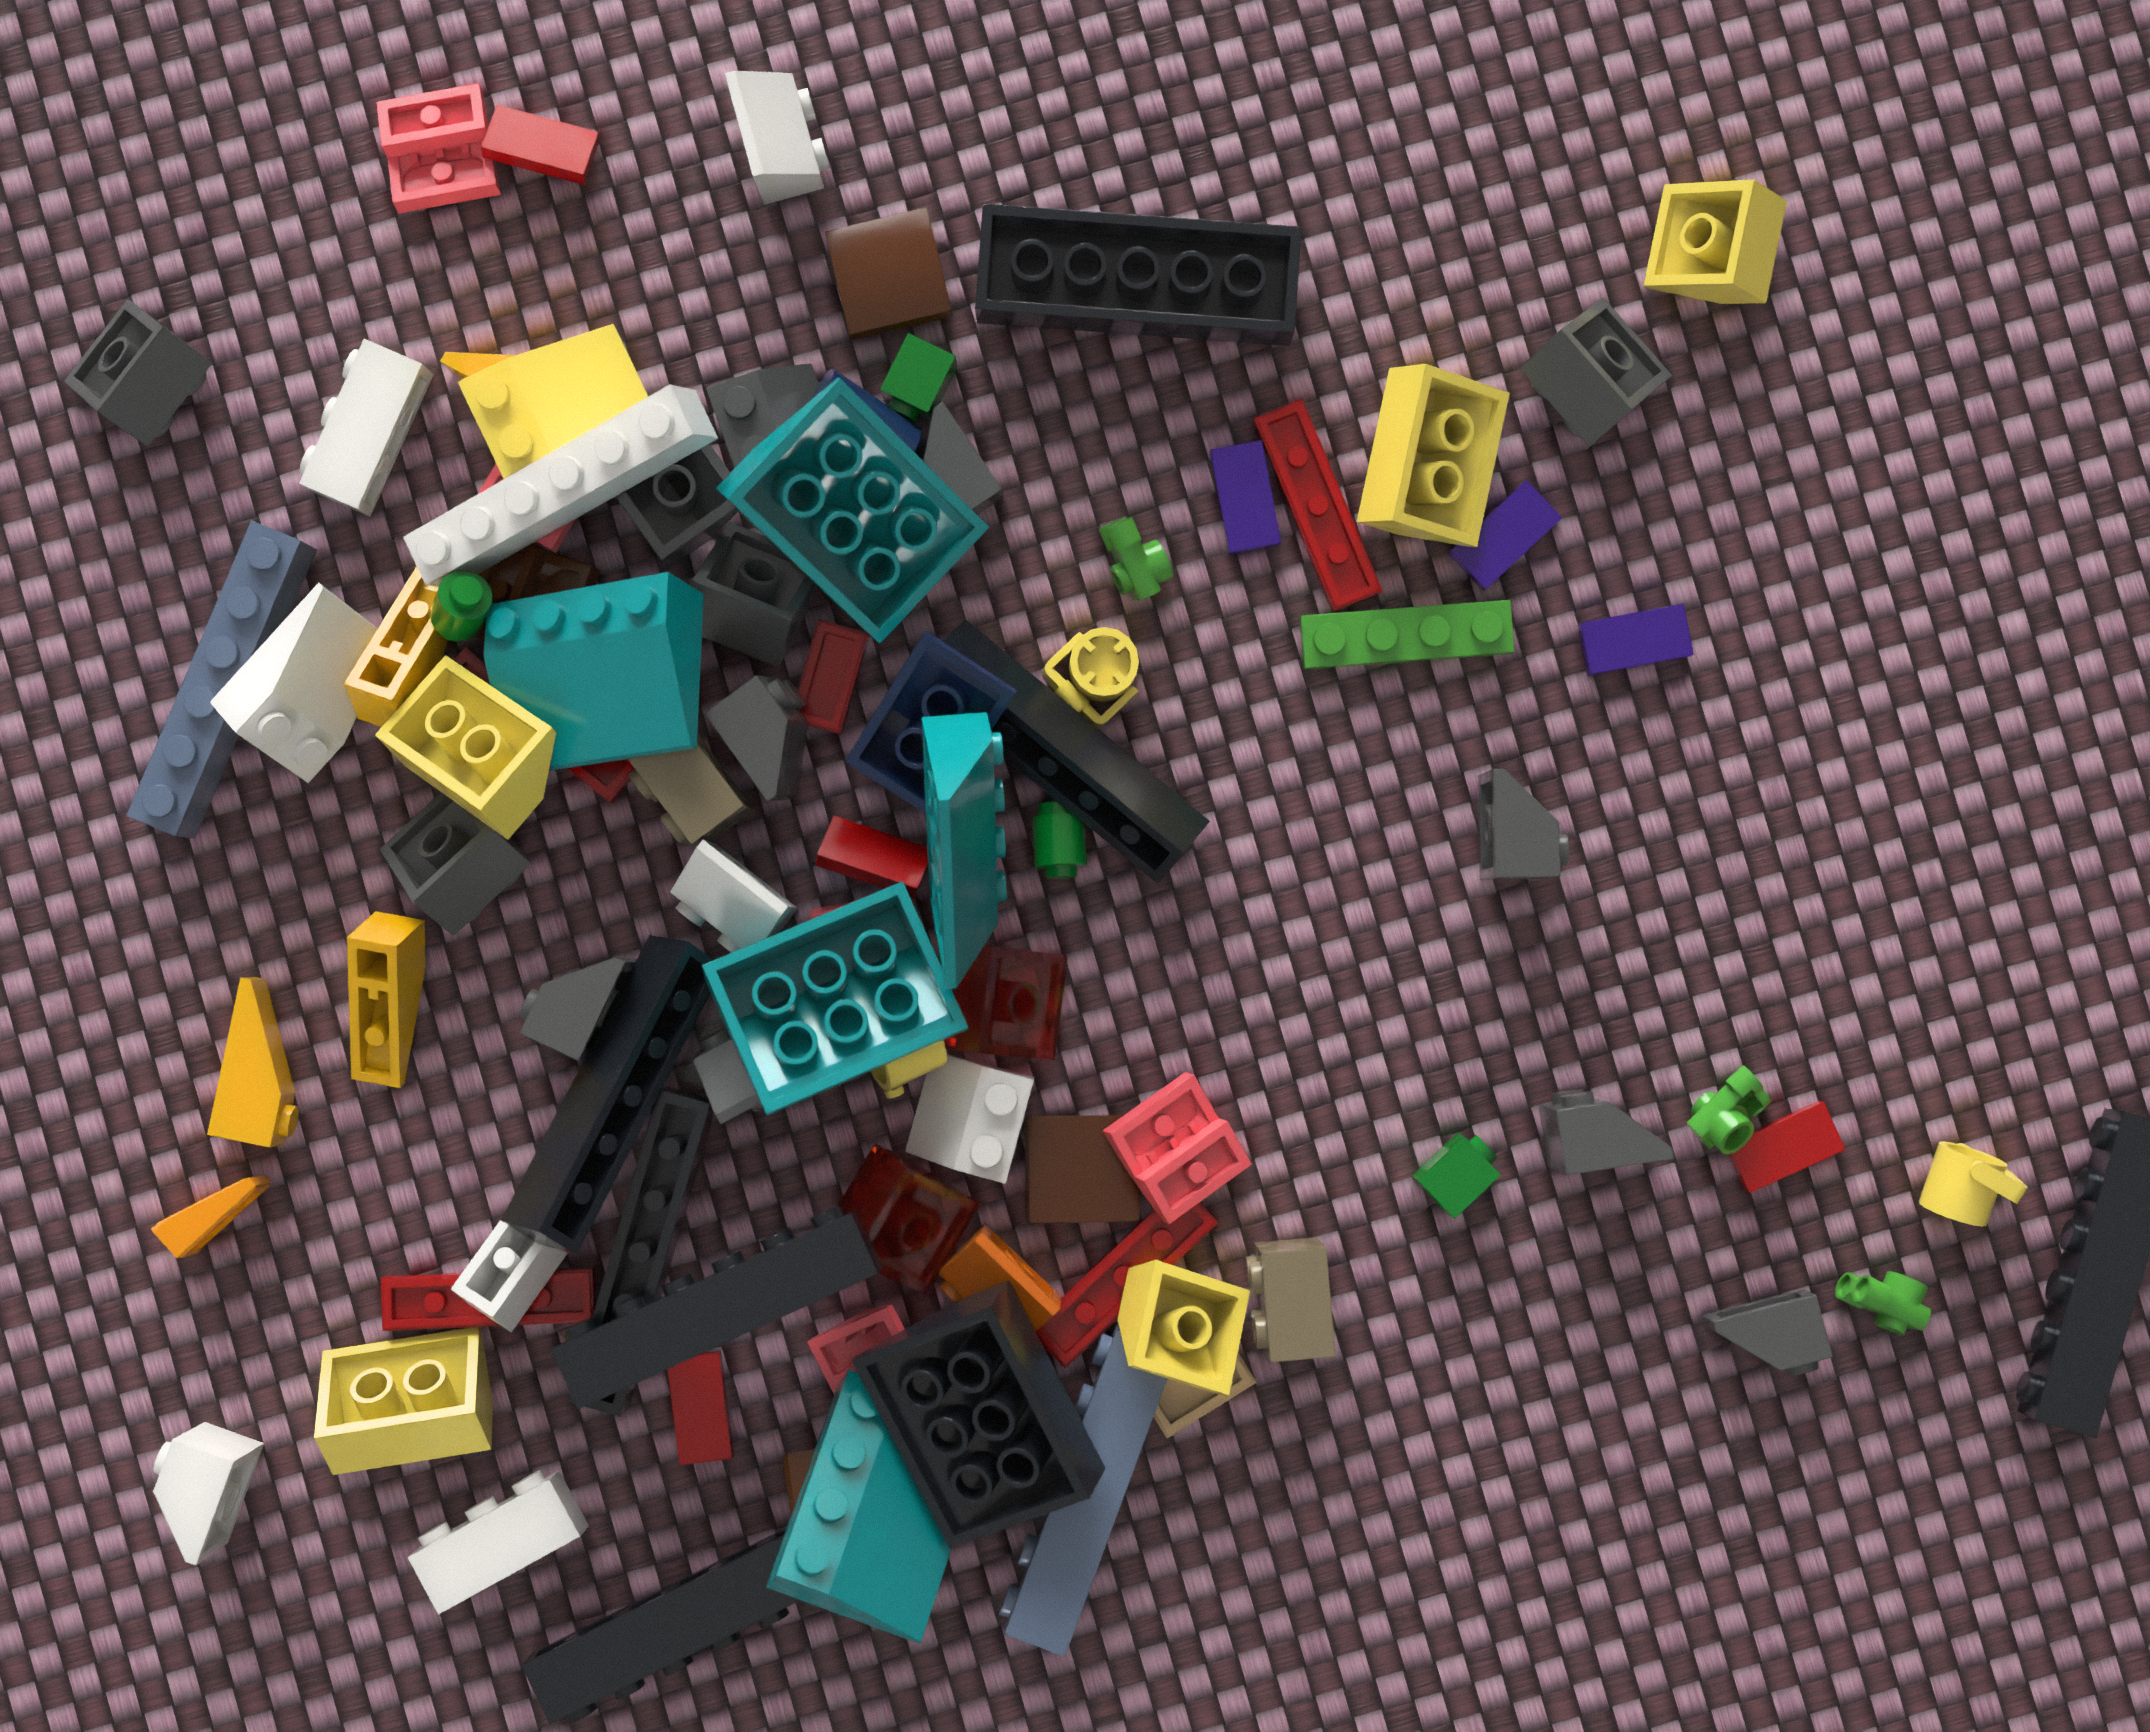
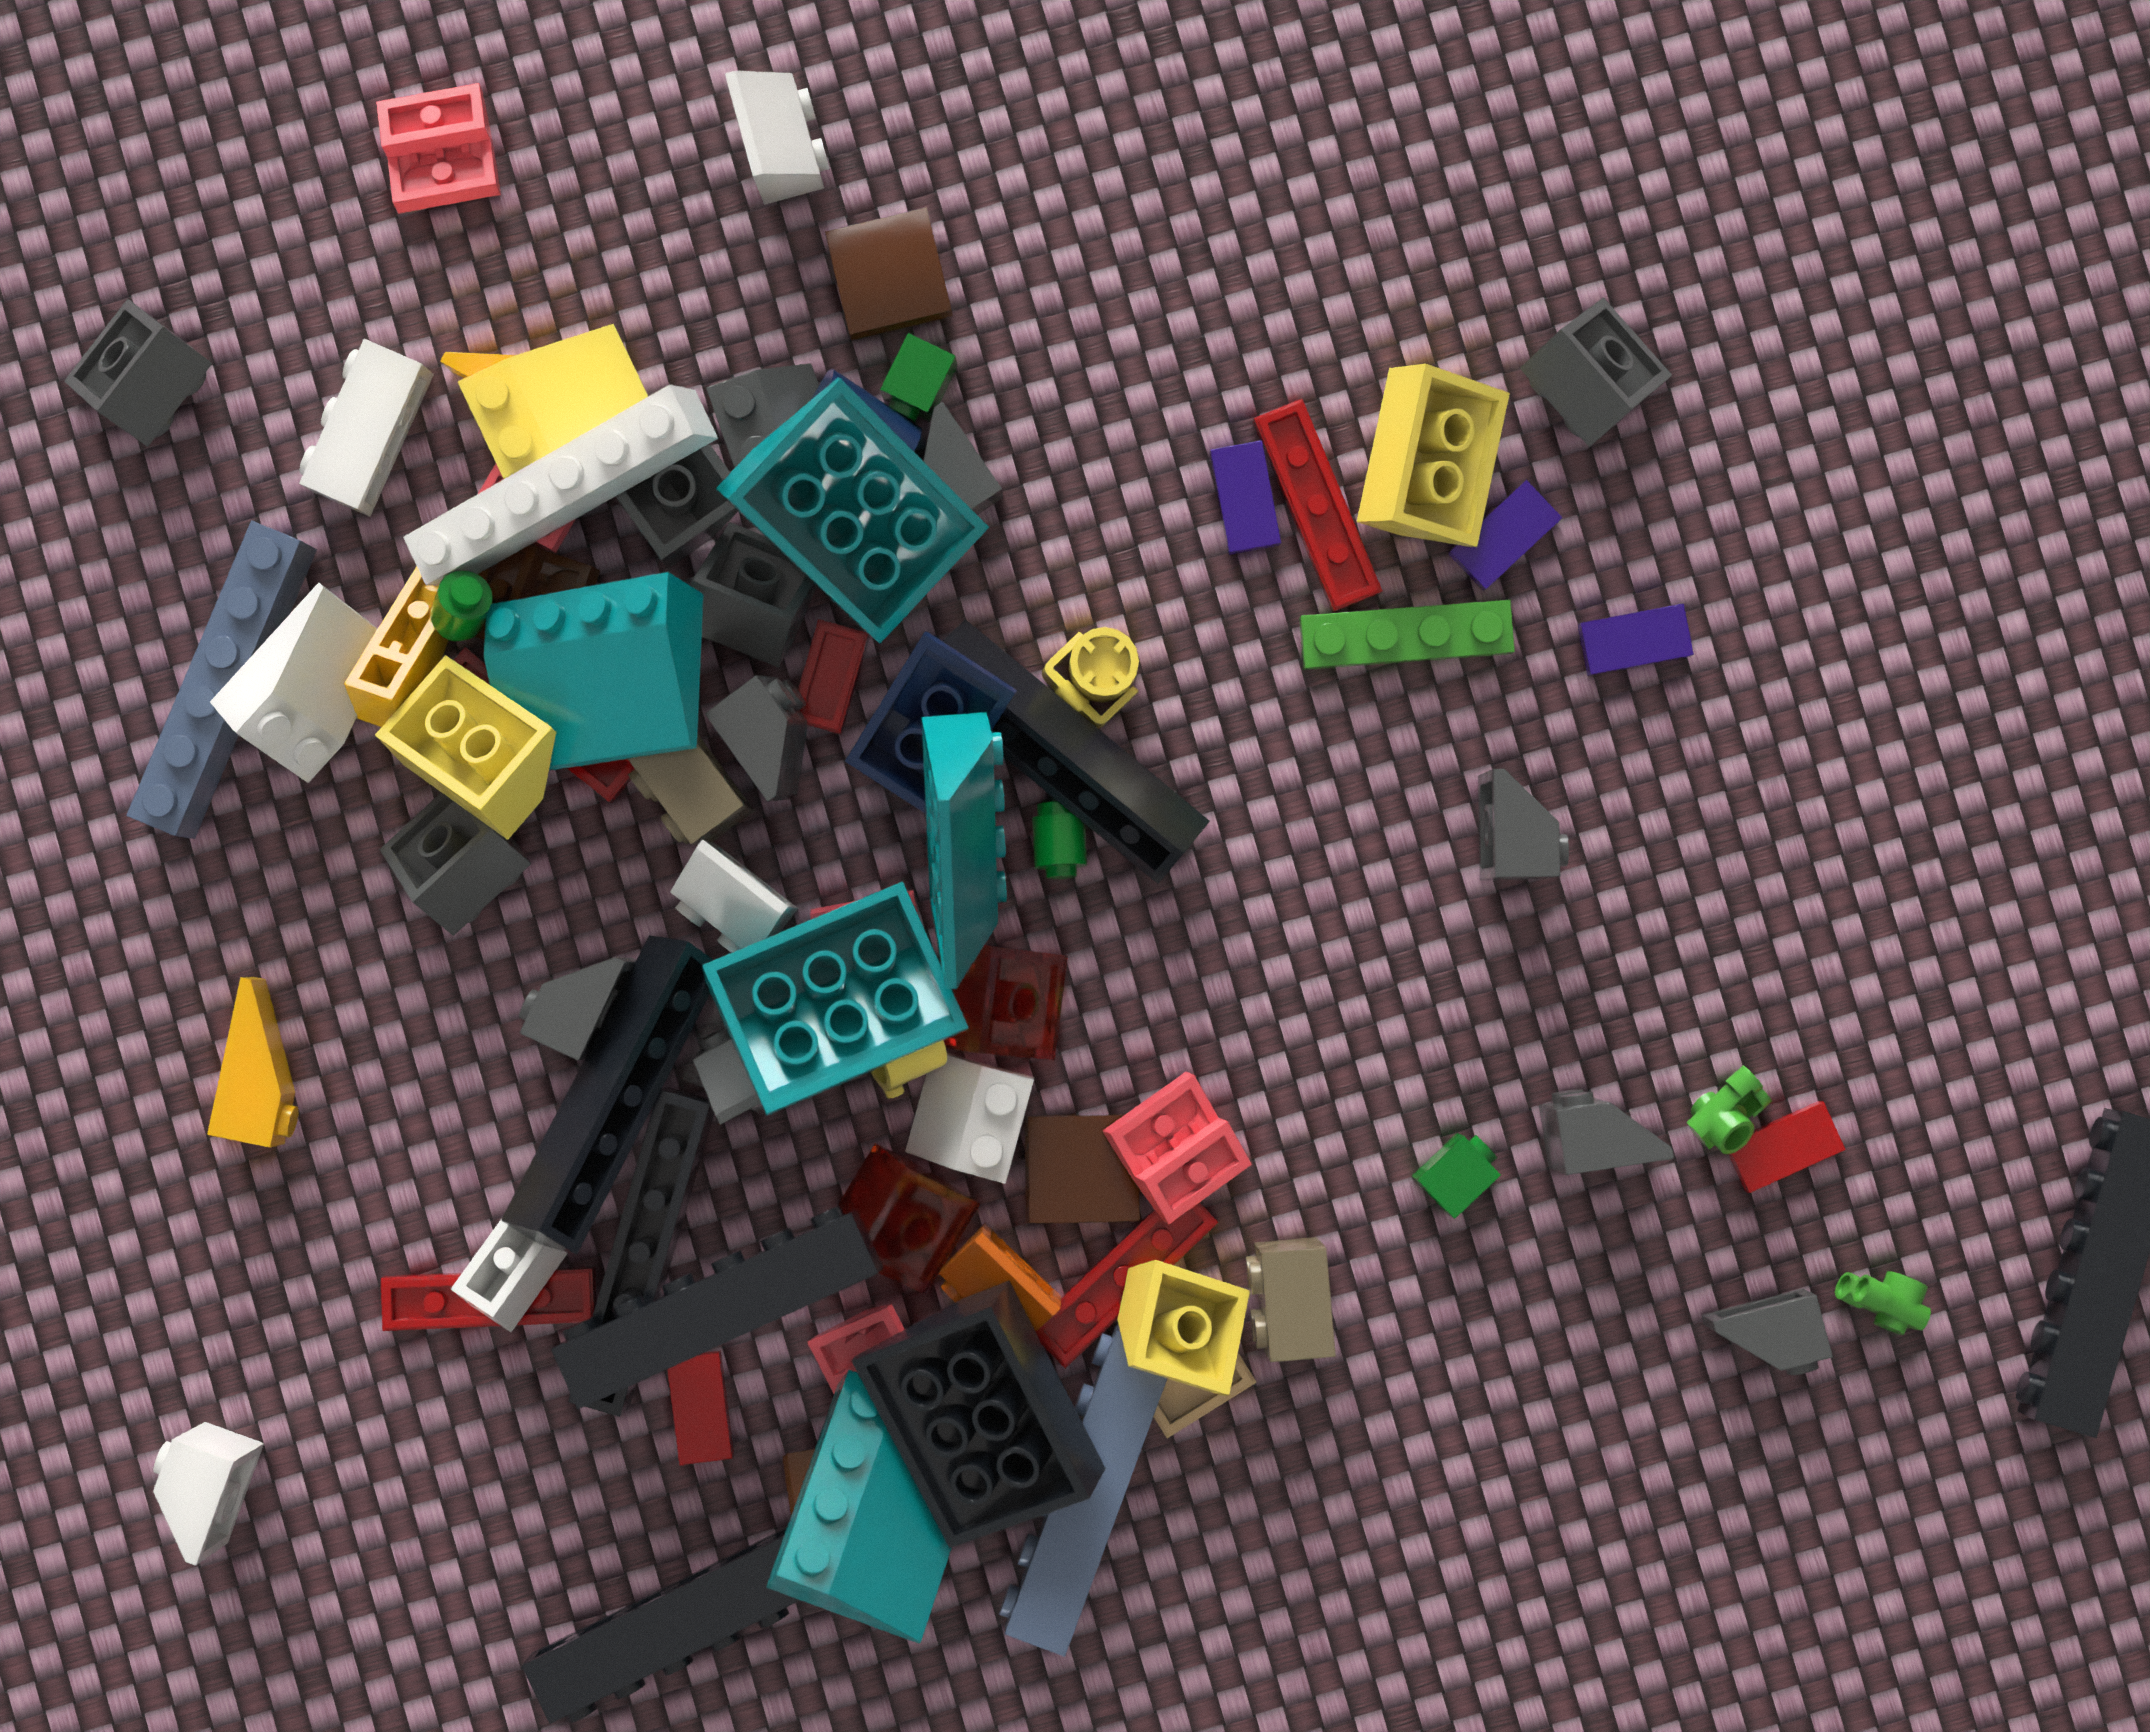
light orange slope [151,1174,271,1258] -> none
light yellow slope [314,1327,493,1475] -> none
yellow slope [347,911,426,1088] -> none
white brick [408,1470,589,1615] -> none
tile [481,105,599,185] -> none
red tile [815,815,928,899] -> none
black brick [975,204,1302,346] -> none
bright green plate [1098,517,1173,601] -> none
light yellow slope [1644,180,1787,304] -> none
light yellow piece [1919,1141,2028,1227] -> none

